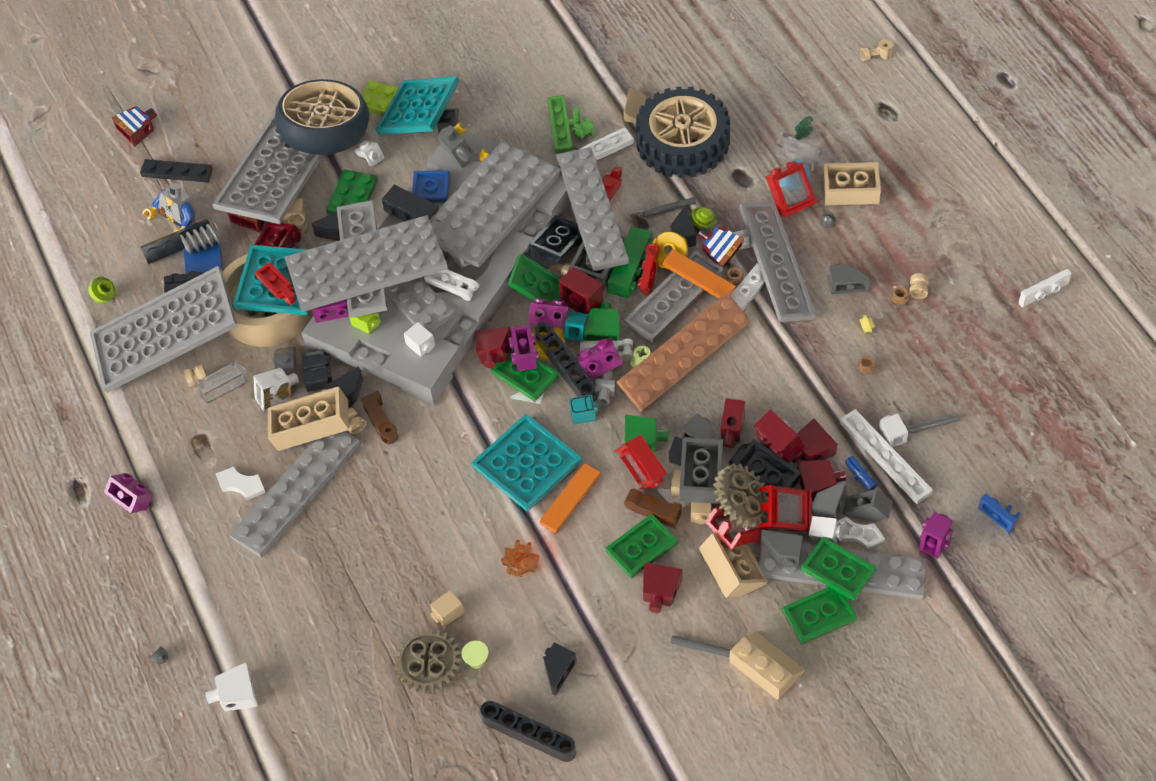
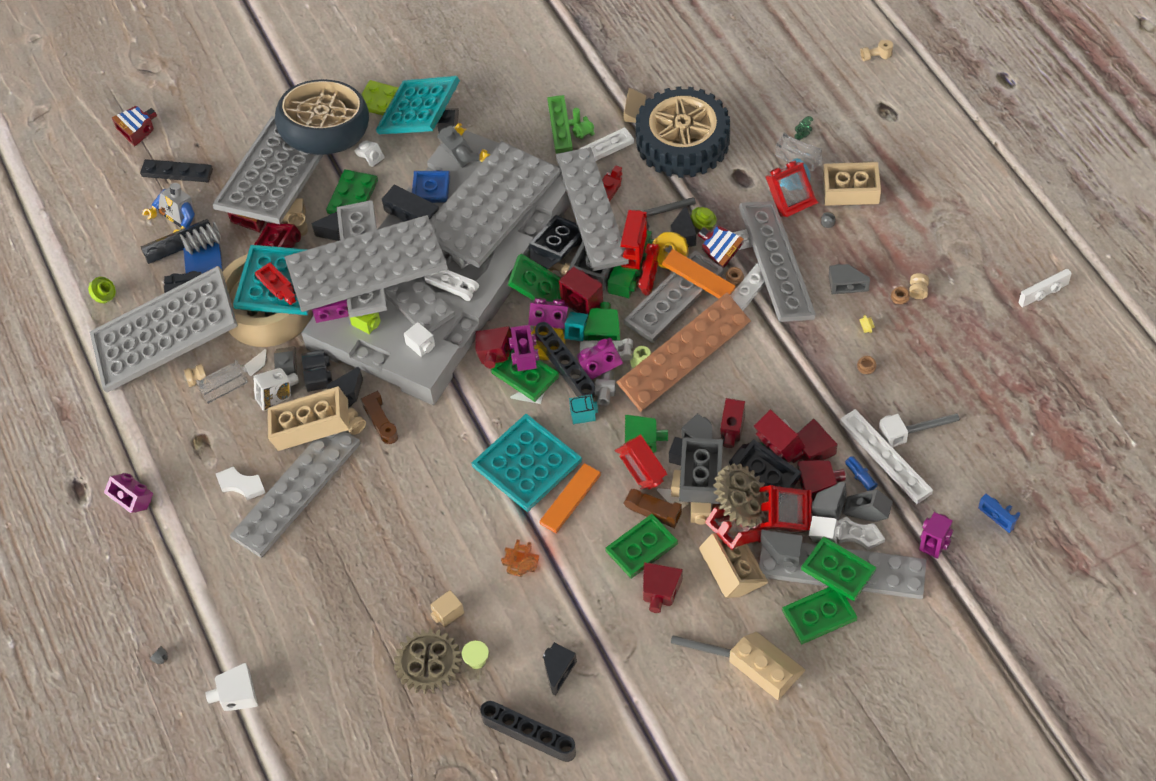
none -> white sticker [242,349,267,376]
none -> red window [620,210,647,270]

